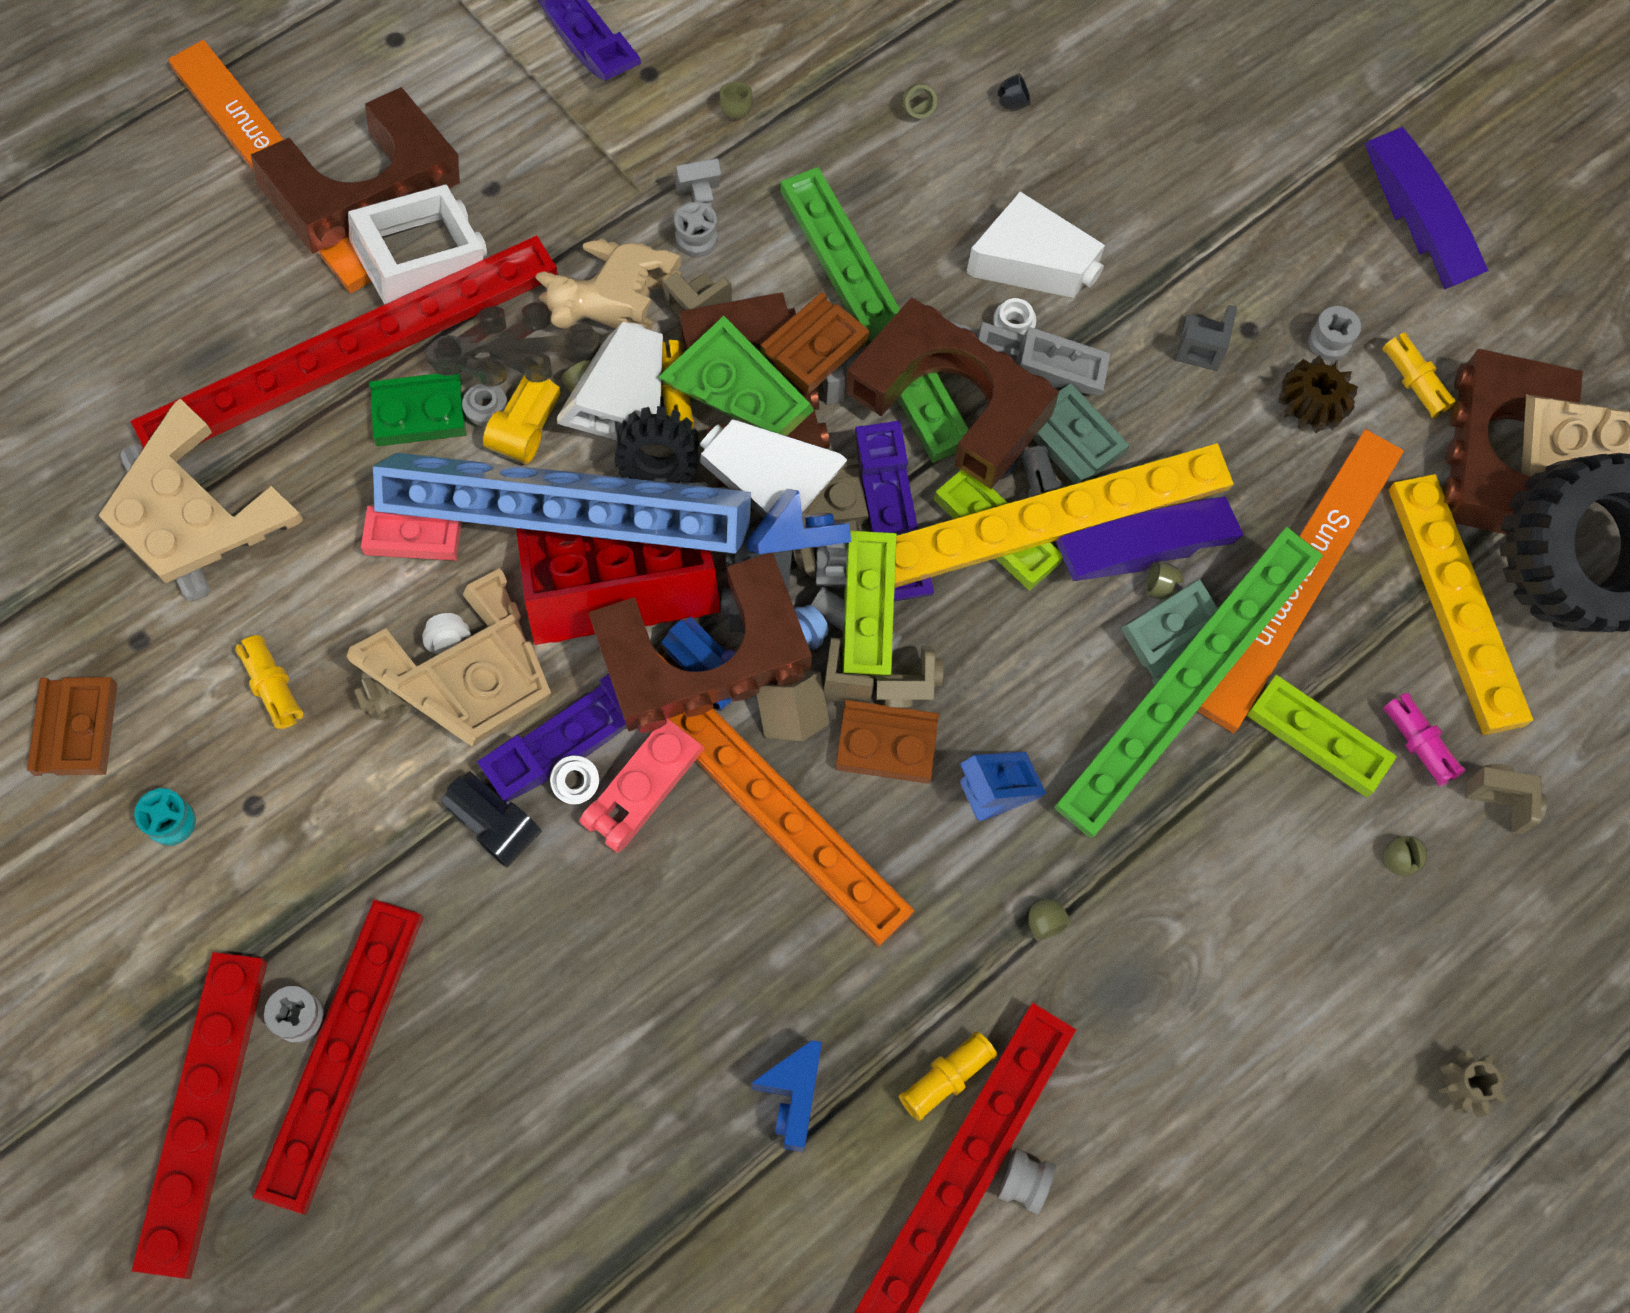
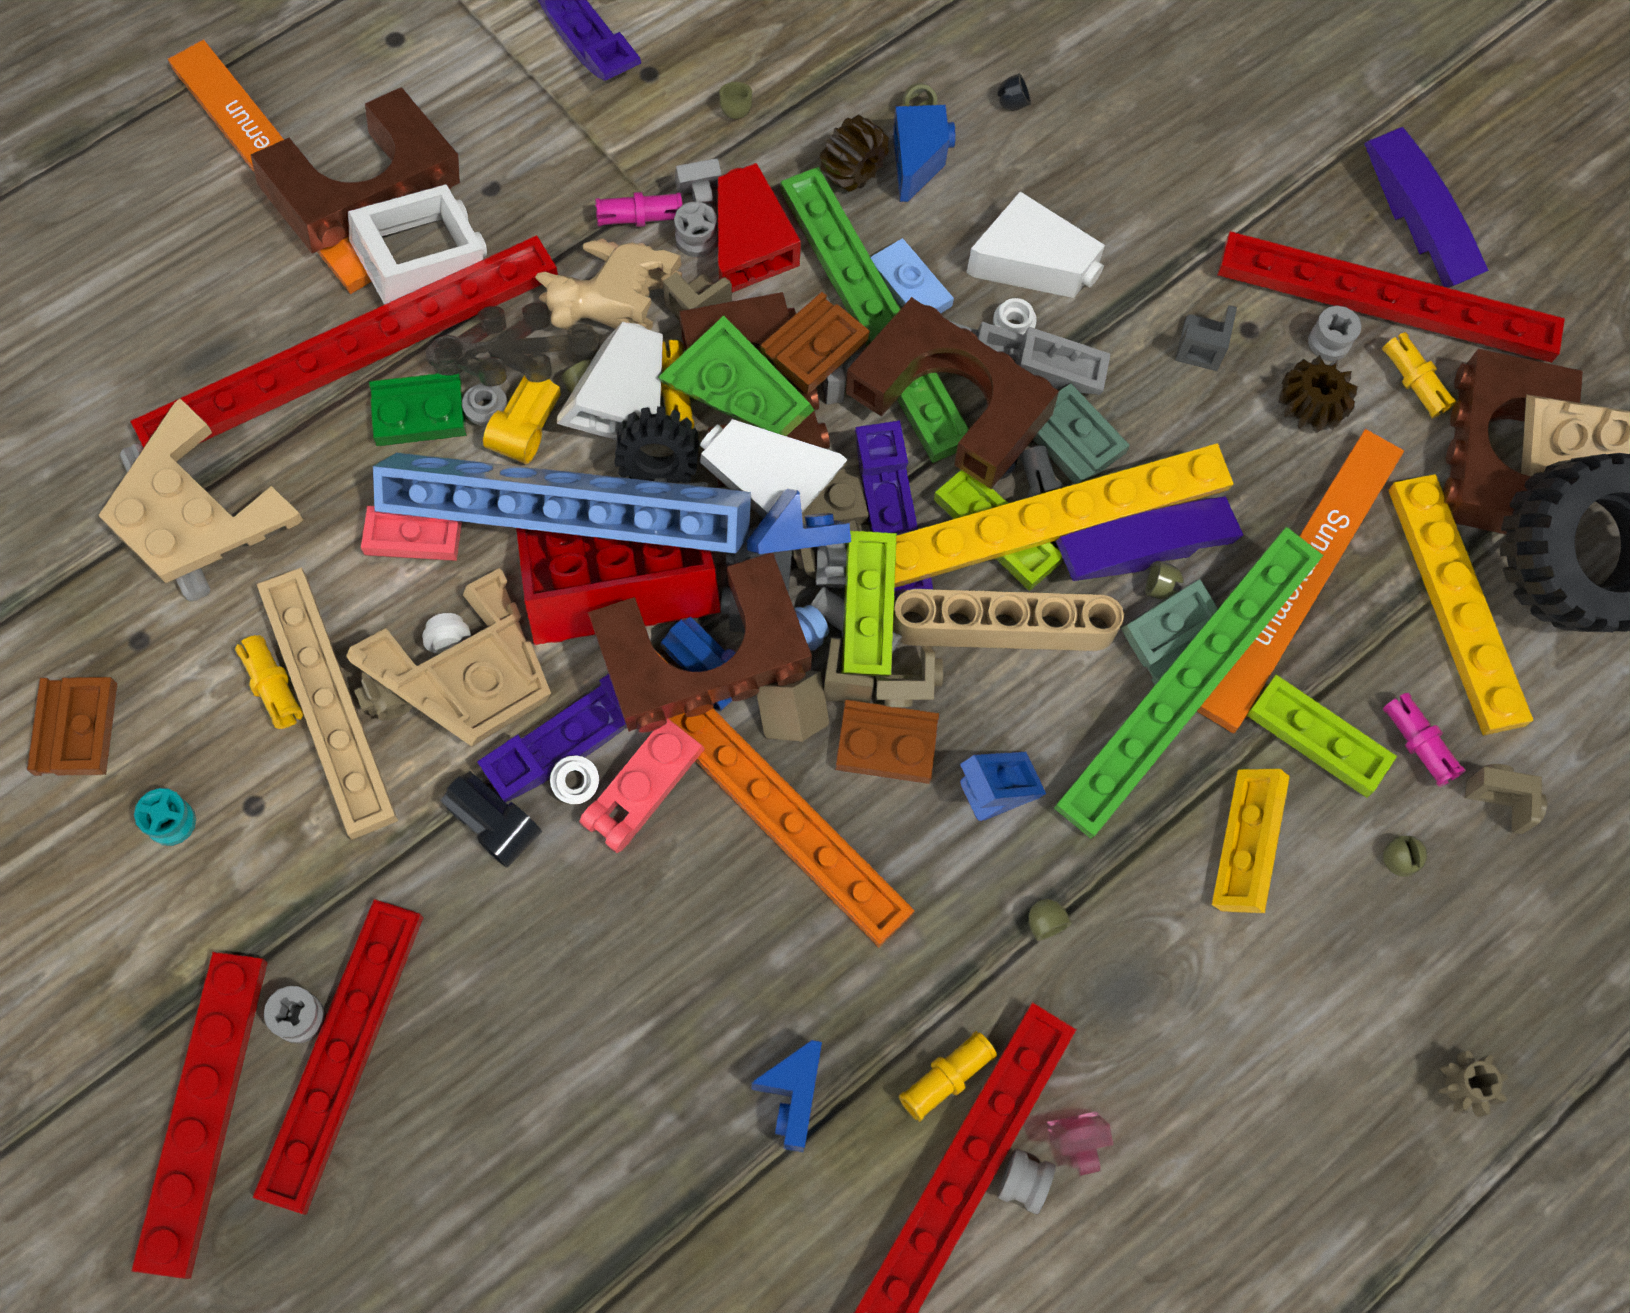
none -> tan plate [256,567,398,840]
none -> dark pink pin [595,192,682,227]
none -> red slope [718,163,801,293]
none -> dark brown gear [819,114,889,192]
none -> light blue plate [870,238,954,313]
none -> blue slope [893,105,955,202]
none -> tan beam [893,589,1124,651]
none -> clear pink tile [1047,1111,1113,1176]
none -> yellow plate [1212,769,1290,913]
none -> red plate [1217,231,1565,363]

